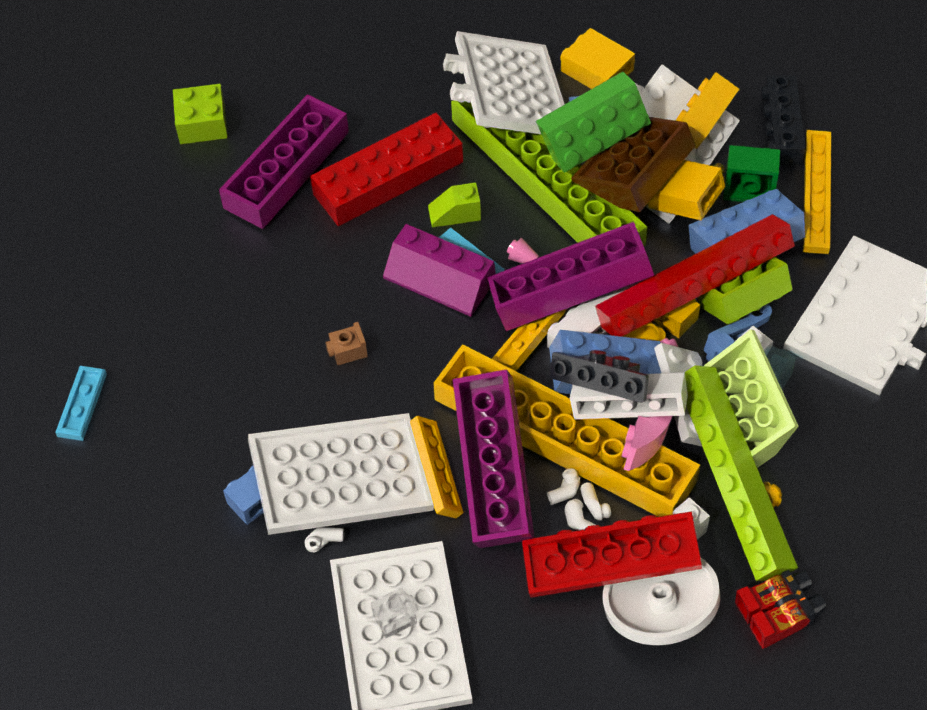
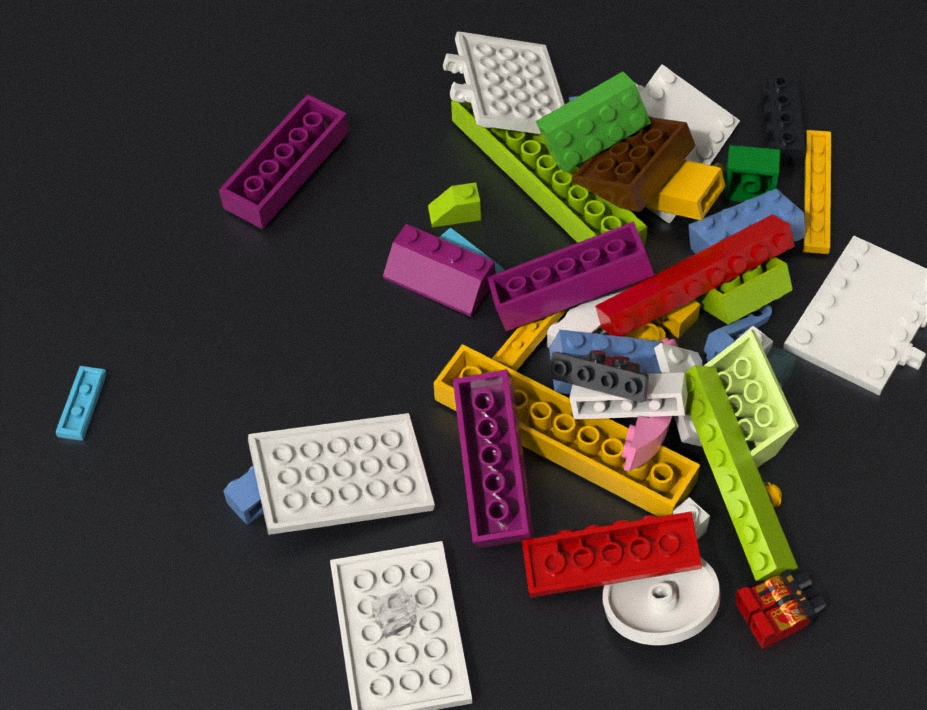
lime brick [173,84,228,144] -> none
white arm [305,527,344,552] -> none
red brick [310,113,463,226] -> none
medium nougat brick [325,322,368,366] -> none
yellow plate [410,416,463,518] -> none
bright pink cone [507,238,539,264] -> none
white arm [547,468,580,505] -> none
yellow brick [560,28,635,89] -> none
white arm [564,499,596,531] -> none
white arm [580,483,611,521] -> none
yellow brick [675,72,739,149] -> none

